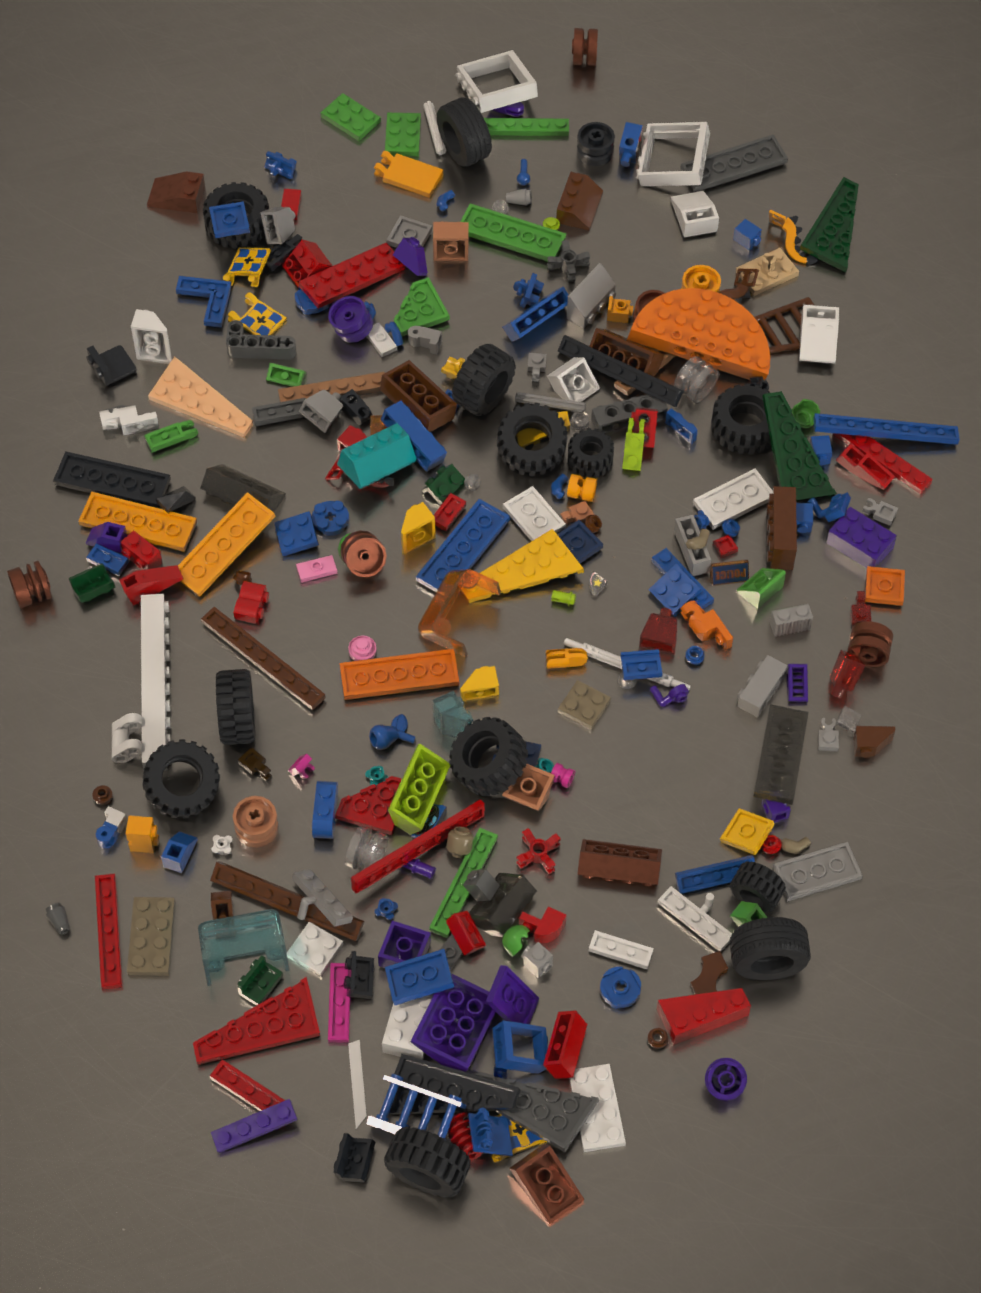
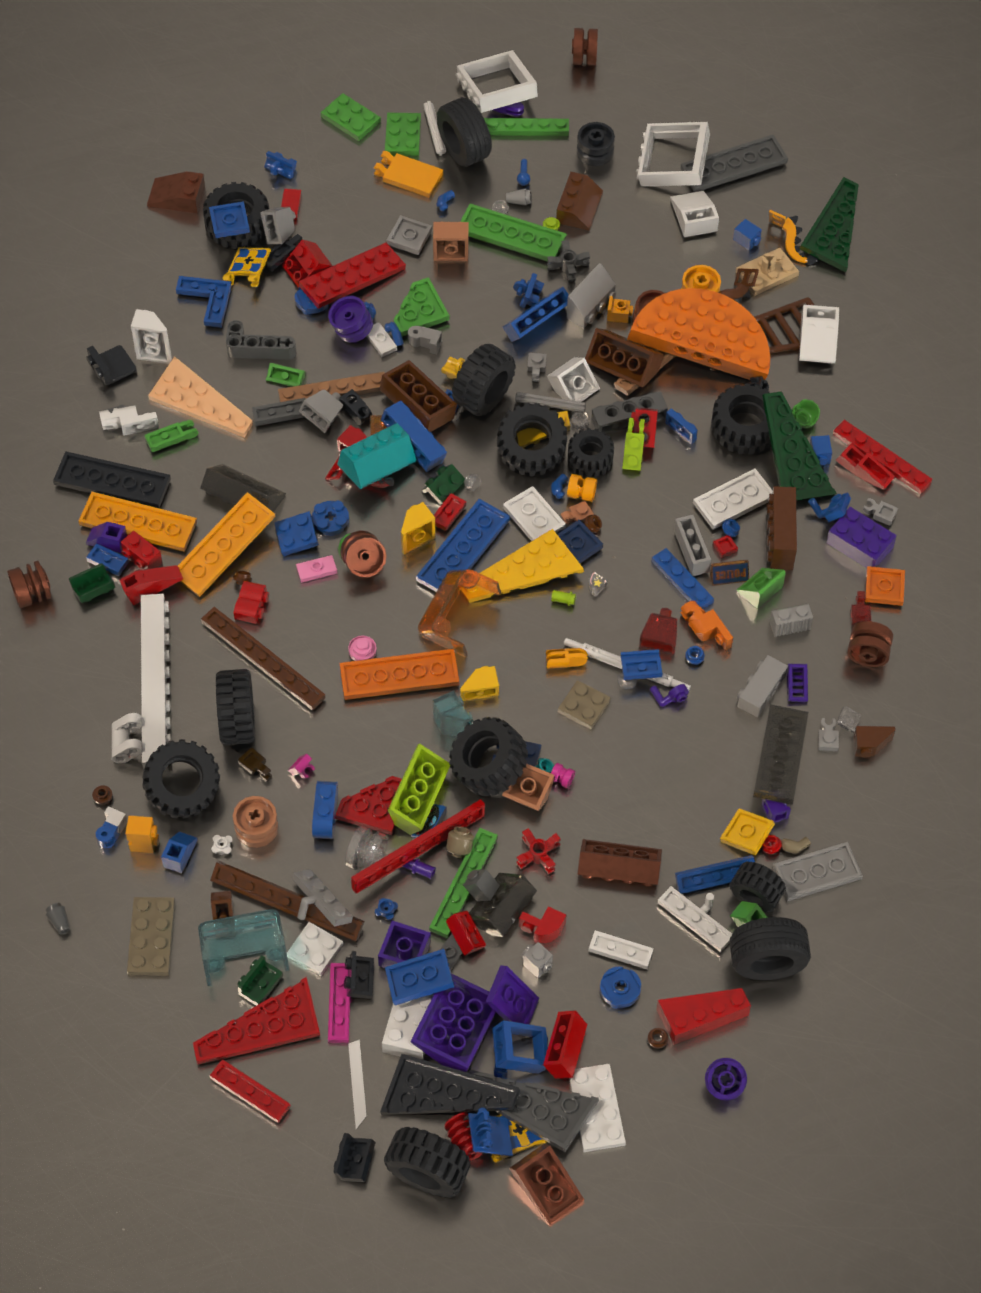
red tile [95,873,123,990] -> none
black slope [156,486,196,513] -> none
dark purple plate [211,1099,298,1153] -> none
yellow flag [228,292,287,335] -> none
teal plate [365,766,388,785] -> none
blue fence [366,1074,466,1138] -> none
blue piece [369,714,415,750] -> none
dark purple slope [393,237,428,276] -> none
bright green hair [502,925,530,957] -> none
black tile [558,335,684,407] -> none
blue torso [619,122,643,167] -> none
blue plate [648,564,702,617] -> none
clear wheel [674,356,719,403] -> none
dark tan arm [686,529,710,550] -> none
reddish brown tile [690,951,728,995] -> none
blue plate [694,510,710,530] -> none
blue brick [796,503,813,533] -> none
blue plate [813,413,960,445] -> none
clear red torso [830,650,865,698] -> none

